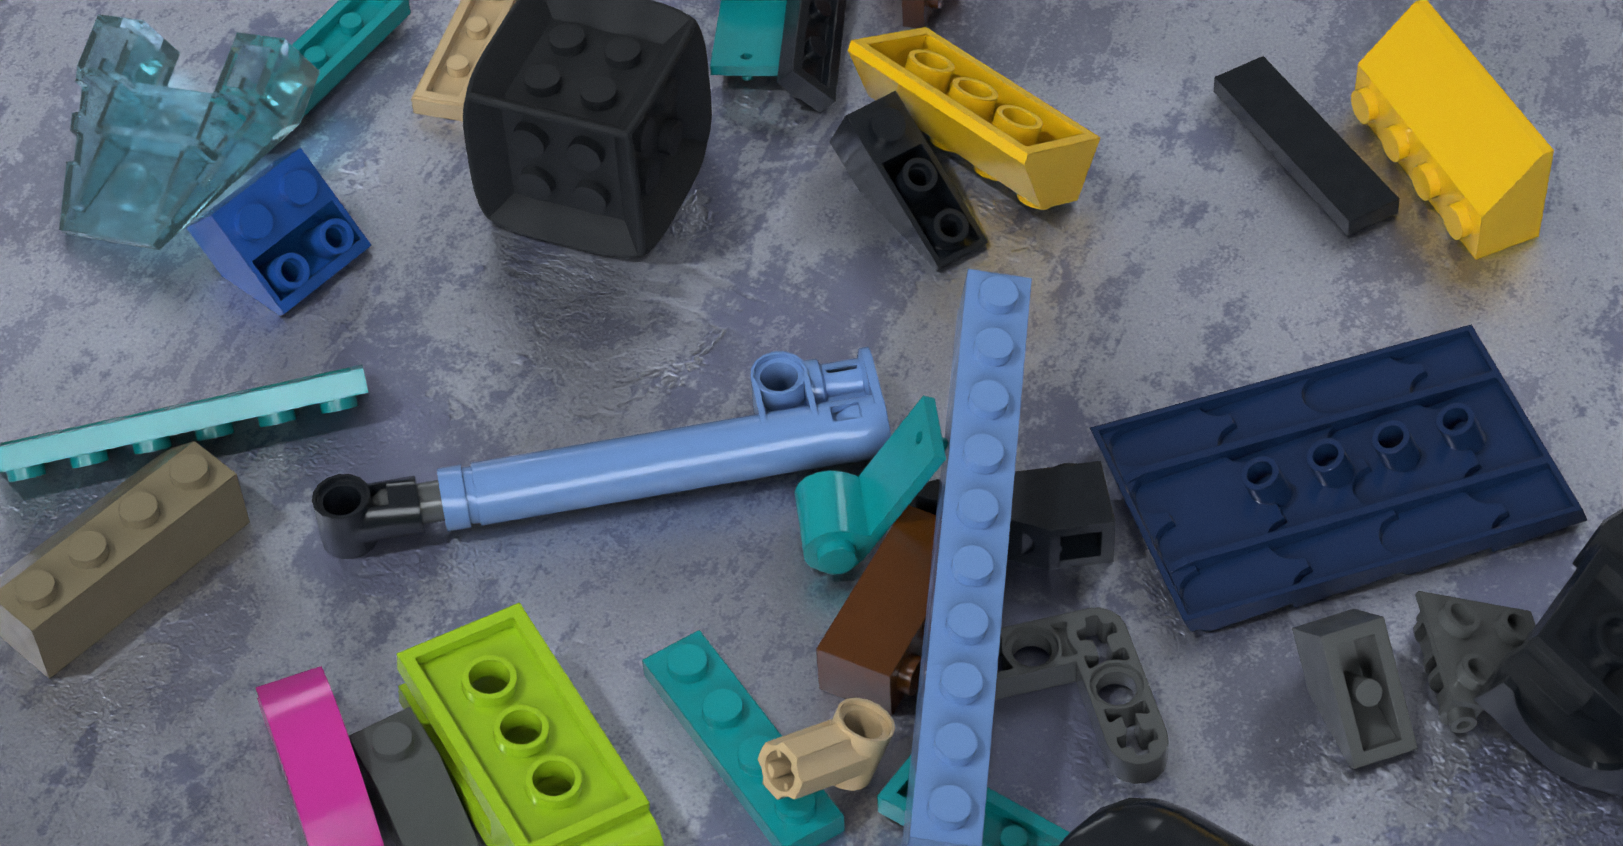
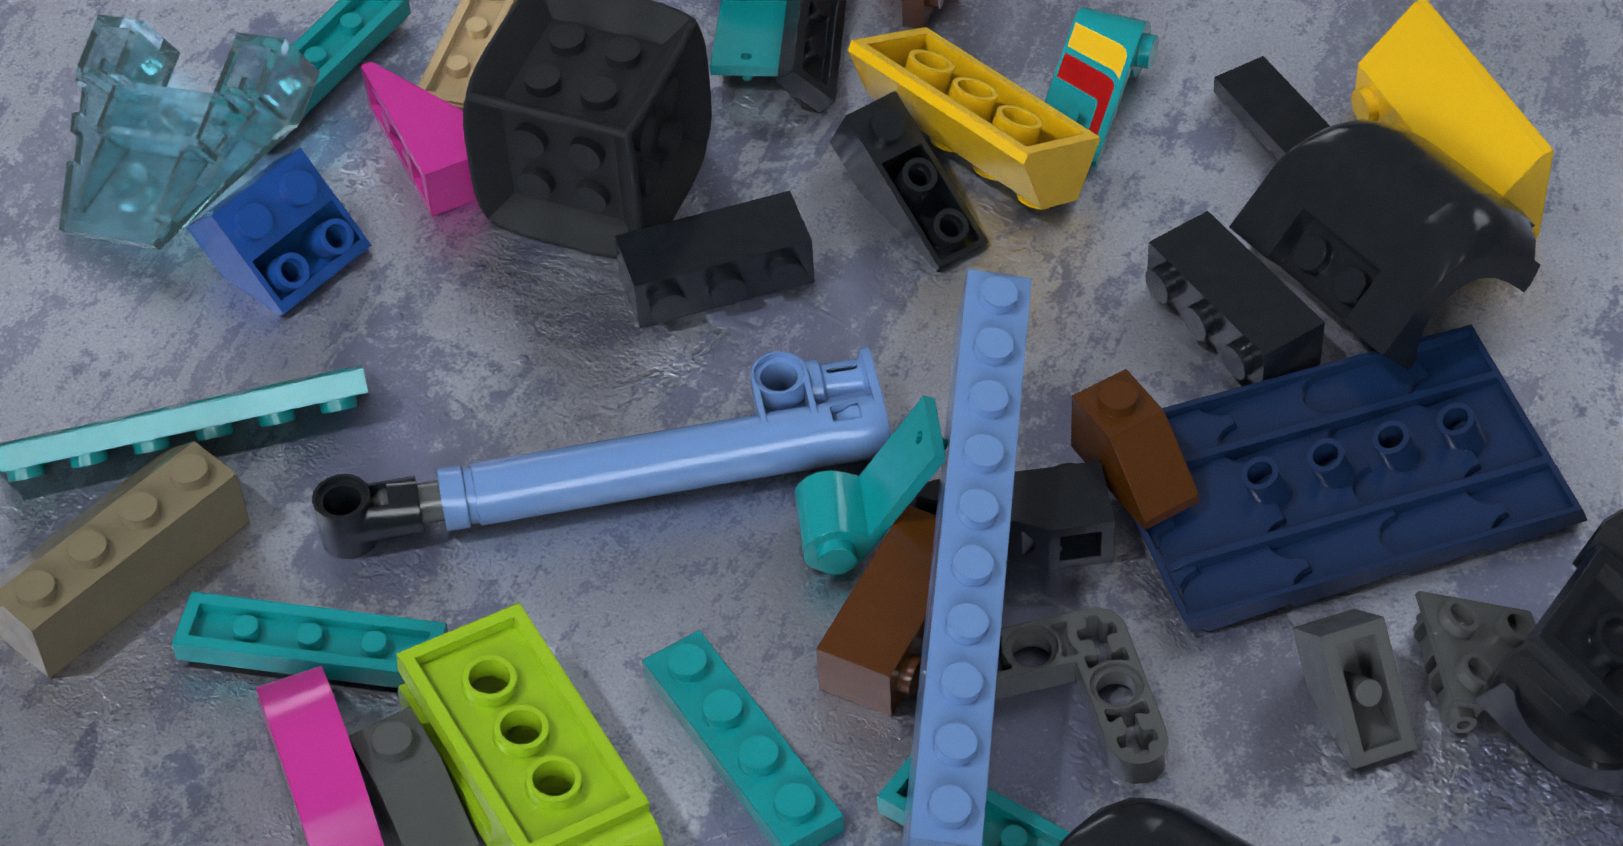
tan piece [757,698,895,800] -> none
none -> teal plate [172,591,448,688]
none -> dark pink slope [361,61,477,217]
none -> black brick [615,191,815,328]
none -> teal door [1045,7,1159,167]
none -> reddish brown slope [1071,369,1199,531]
none -> black brick [1145,211,1325,385]
none -> black piece [1229,119,1541,371]

